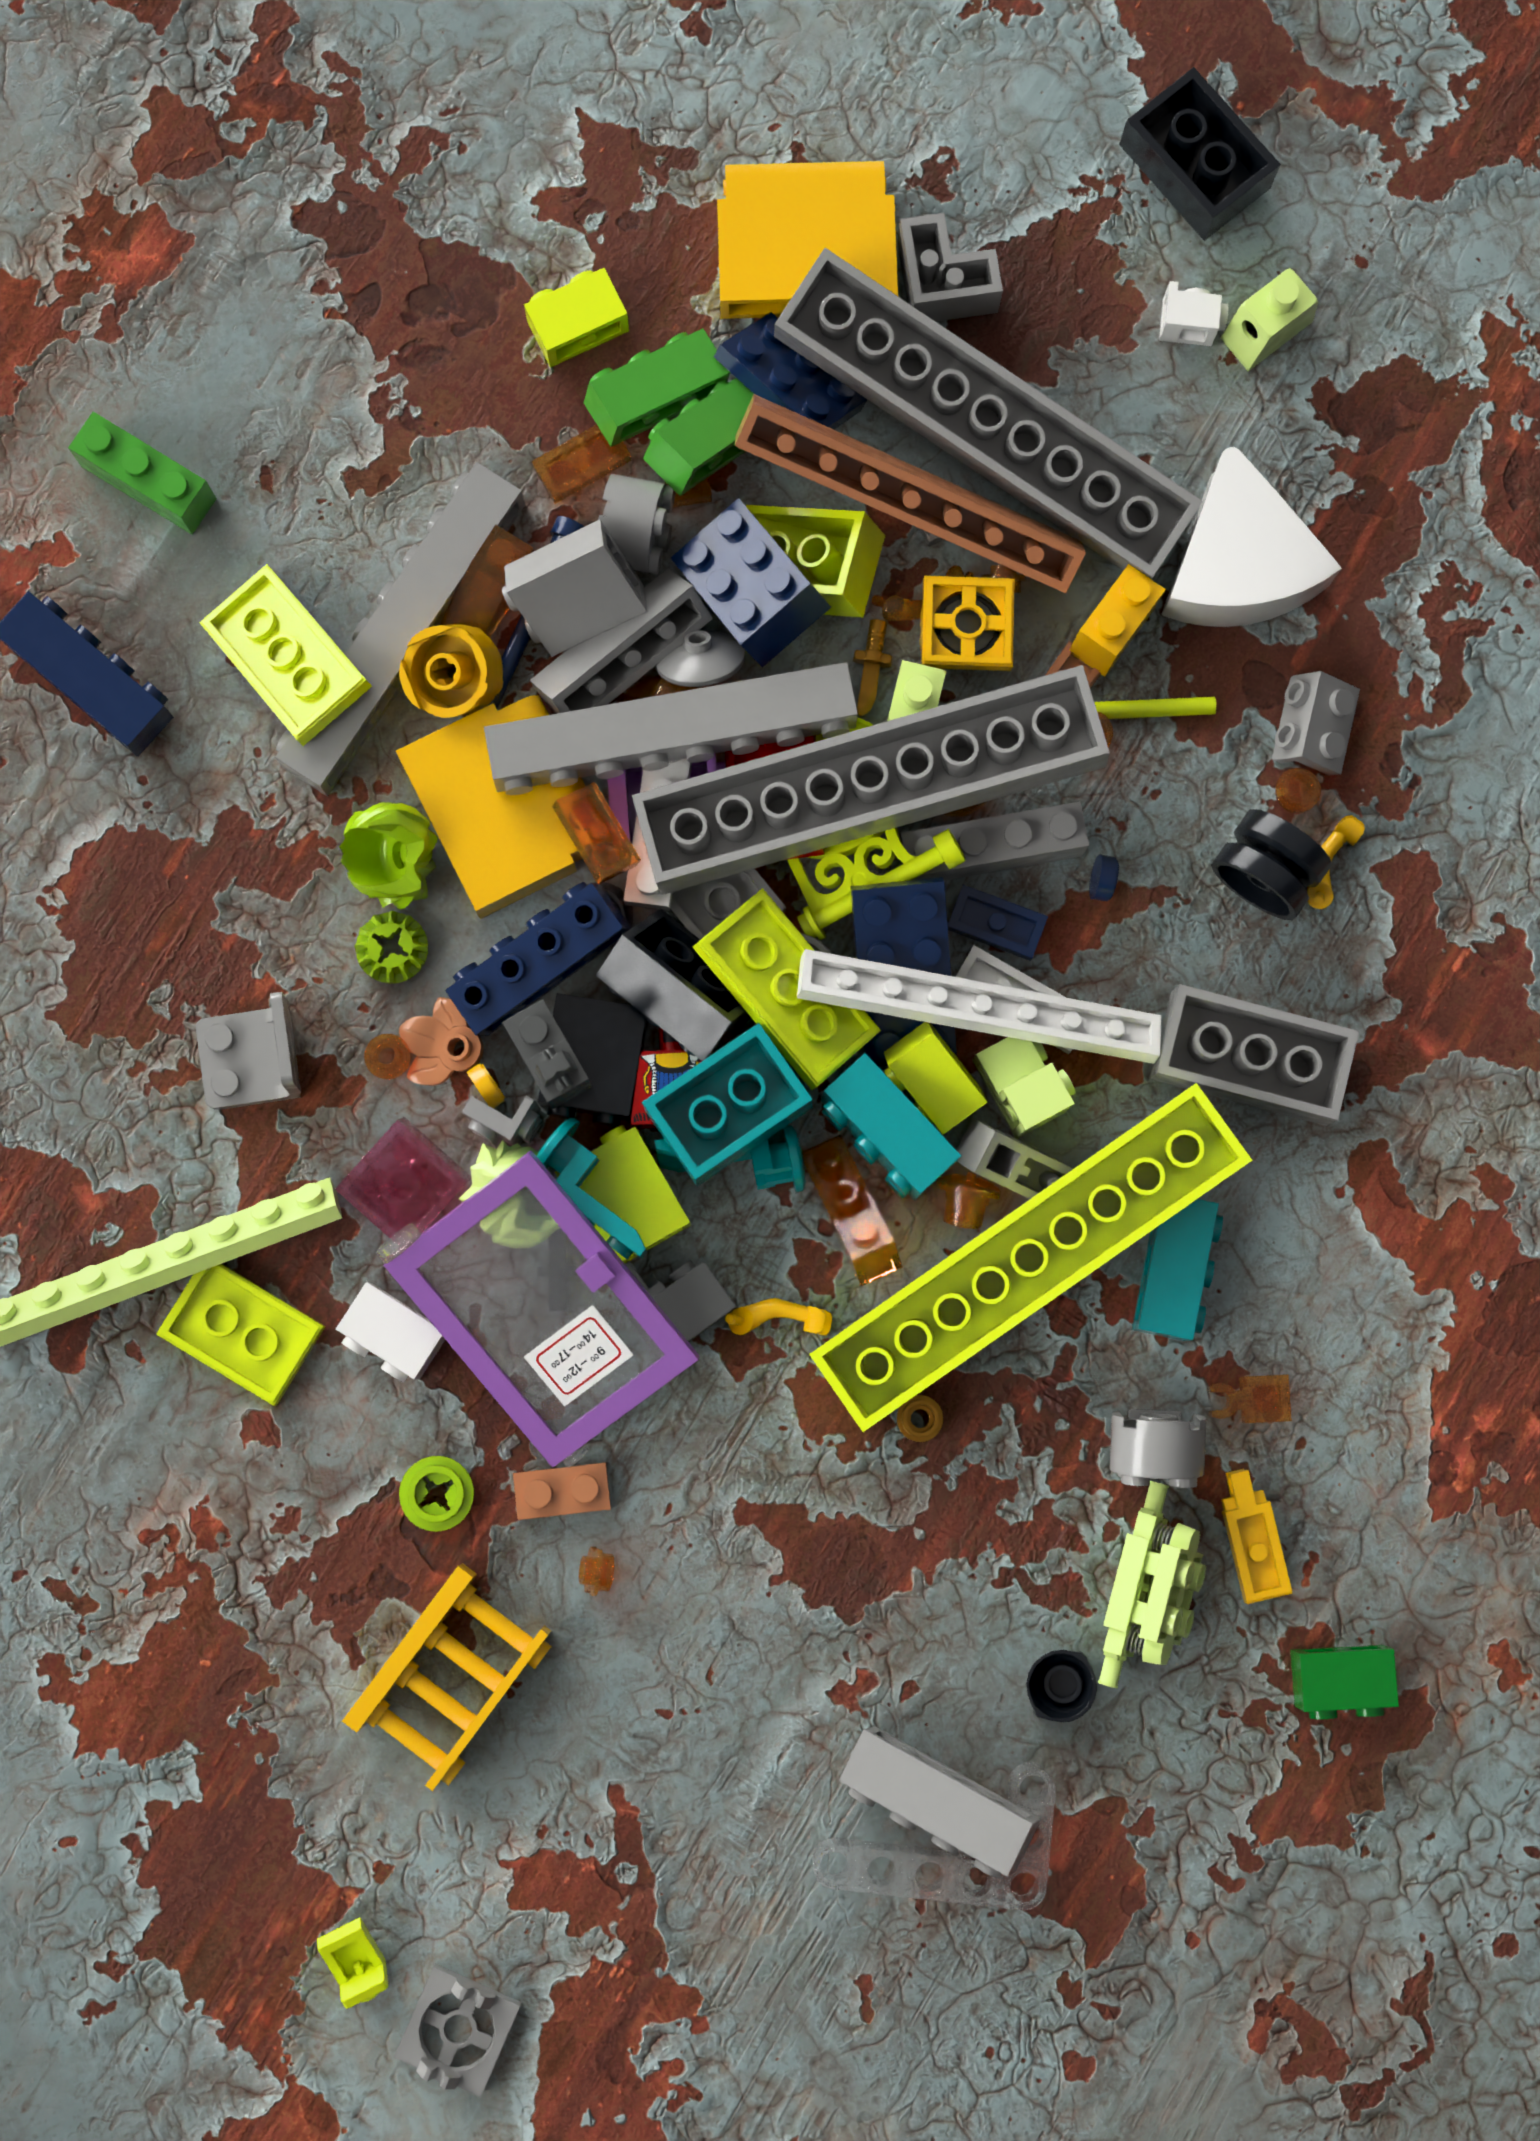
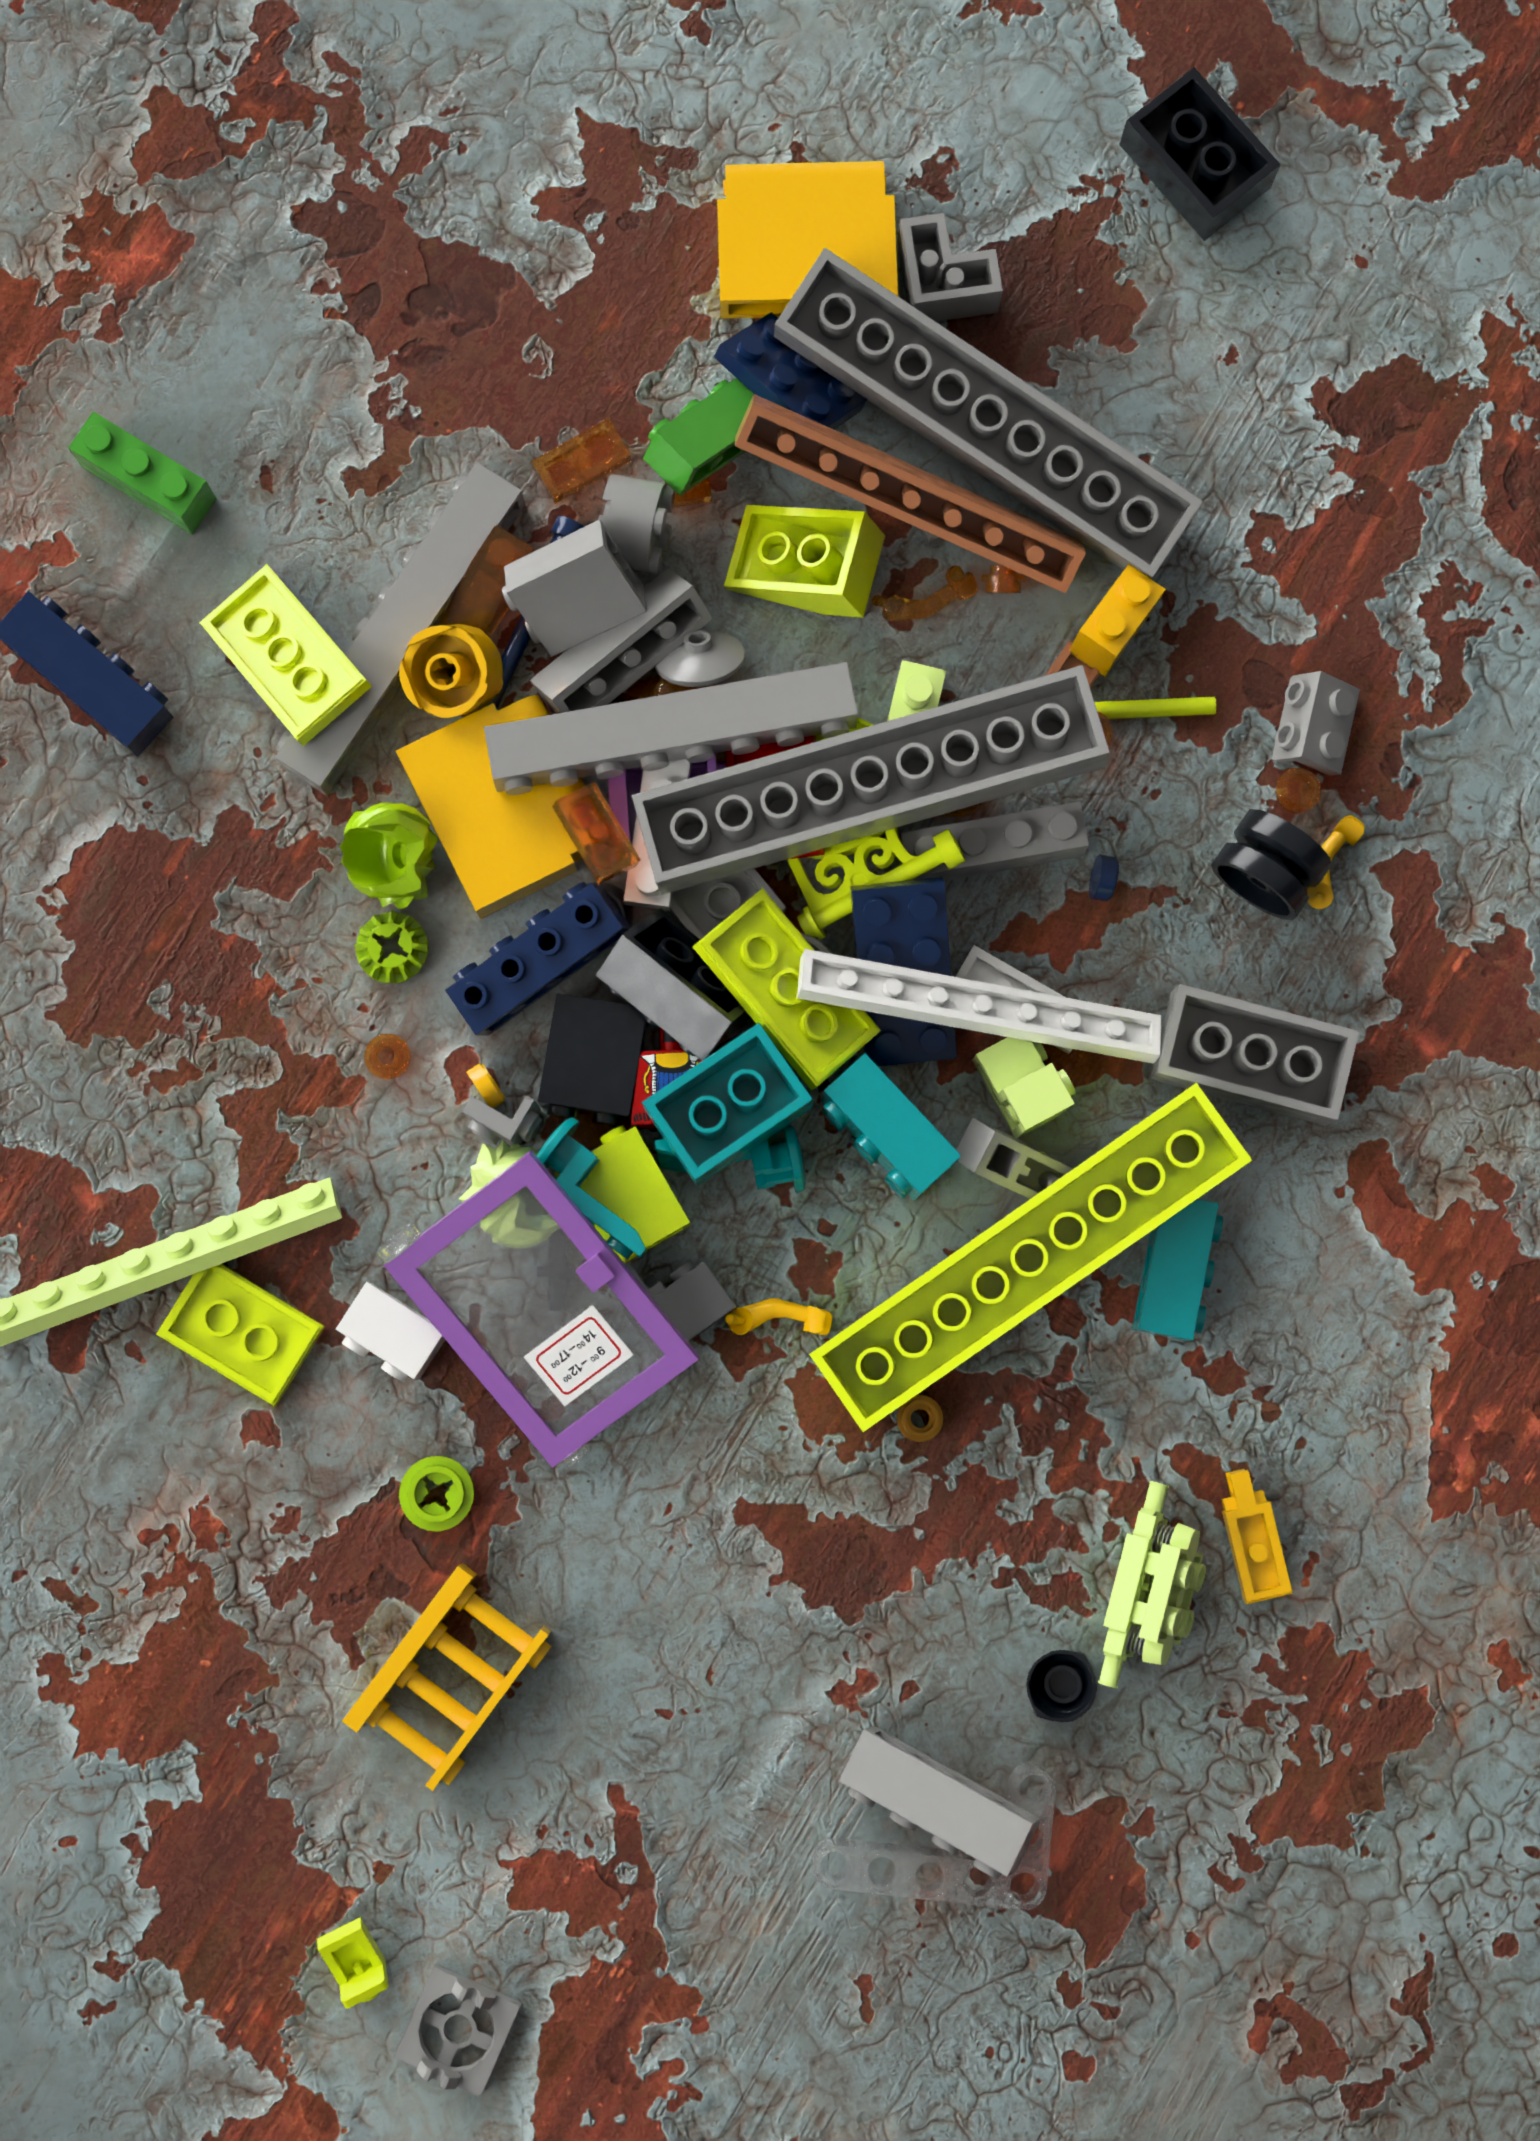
light grey piece [196,992,301,1110] -> none
clear pink brick [335,1117,472,1250] -> none
nougat plate [399,997,483,1086] -> none
dark grey hinge [502,999,592,1109] -> none
nougat plate [513,1462,611,1520] -> none
neon yellow brick [524,268,629,368] -> none
clear orange plate [579,1546,614,1596] -> none
bright green brick [584,328,731,447] -> none
brick [671,498,831,668] -> none
clear orange slope [802,1135,903,1286] -> none
pearl gold piece [853,619,893,716] -> none
neon yellow brick [884,1022,988,1135] -> none
yellow piece [919,576,1015,671] -> none
clear orange piece [937,1172,1001,1229] -> none
dark blue plate [948,884,1048,961] -> none
light grey brick [1110,1409,1206,1488] -> none
white brick [1159,281,1228,346] -> none
white piece [1162,447,1342,627] -> none
clear orange plate [1207,1375,1292,1423] -> none
yellowish green torso [1220,268,1318,371] -> none
green brick [1290,1645,1399,1719] -> none

